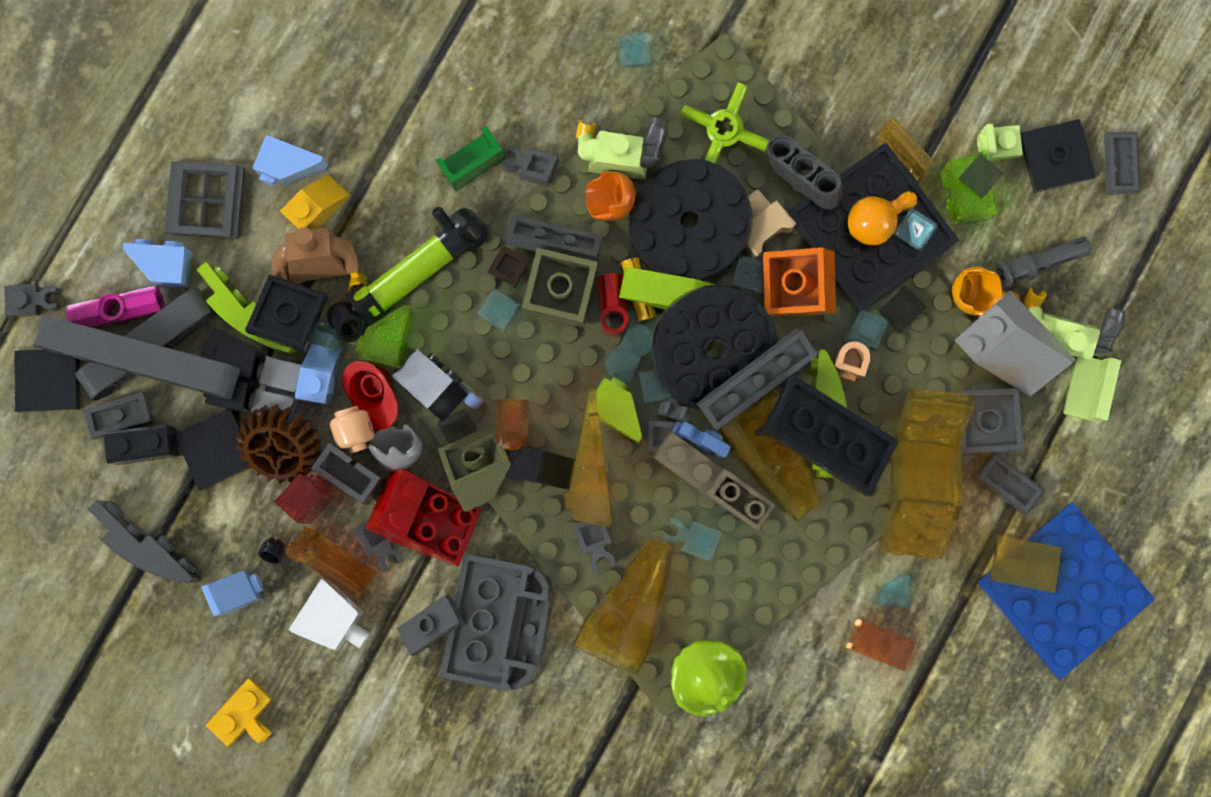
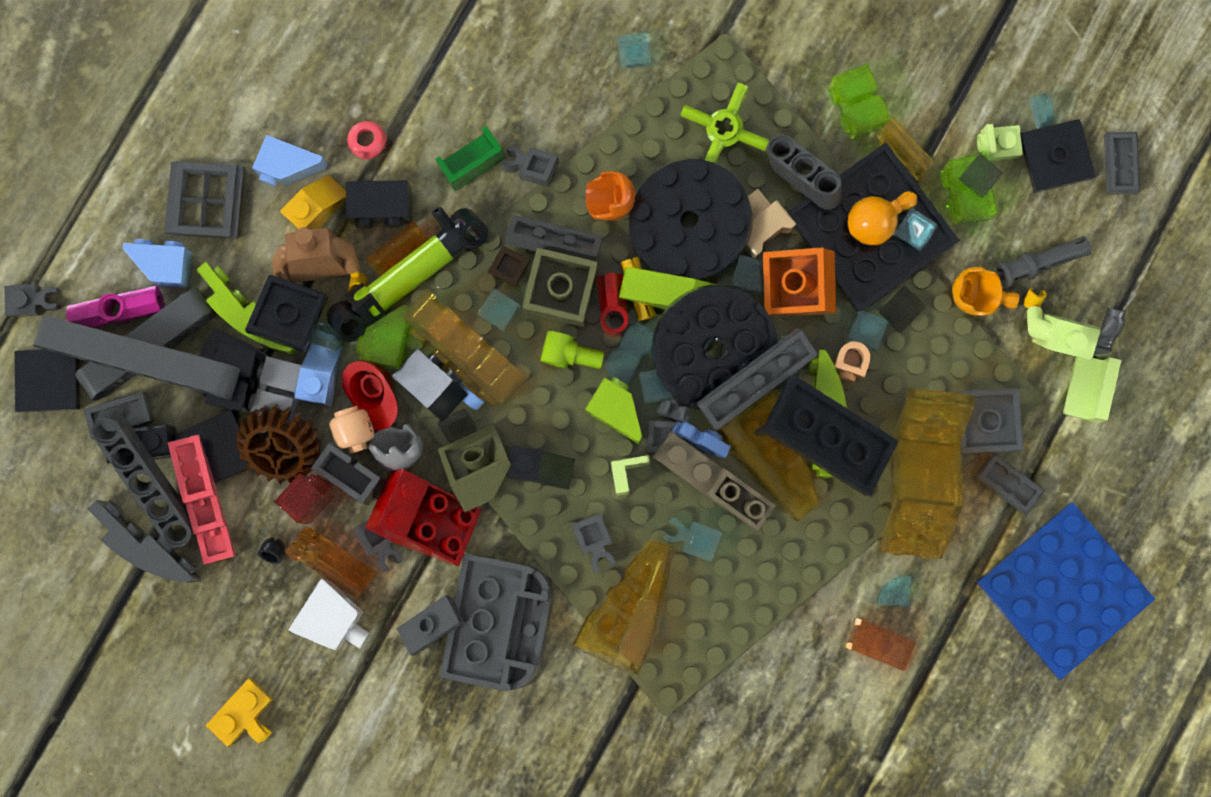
light blue slope [201,570,264,616] -> none
clear orange slope [495,399,532,450] -> none
clear yellow wedge [564,386,612,527] -> none
yellowish green torso [575,118,669,180] -> none
lime piece [671,640,747,717] -> none
light grey slope [954,290,1076,397] -> none
clear yellow plate [990,536,1063,593] -> none
none -> dark grey beam [91,408,192,547]
none -> coral slope [168,435,236,565]
none -> black piece [346,180,412,229]
none -> coral piece [347,121,387,160]
none -> clear orange plate [365,221,428,277]
none -> clear yellow wedge [402,289,526,406]
none -> lime pin [540,331,605,369]
none -> yellowish green panel [611,455,650,496]
none -> clear neon green piece [828,64,891,140]
none -> clear light blue tile [1029,93,1054,129]

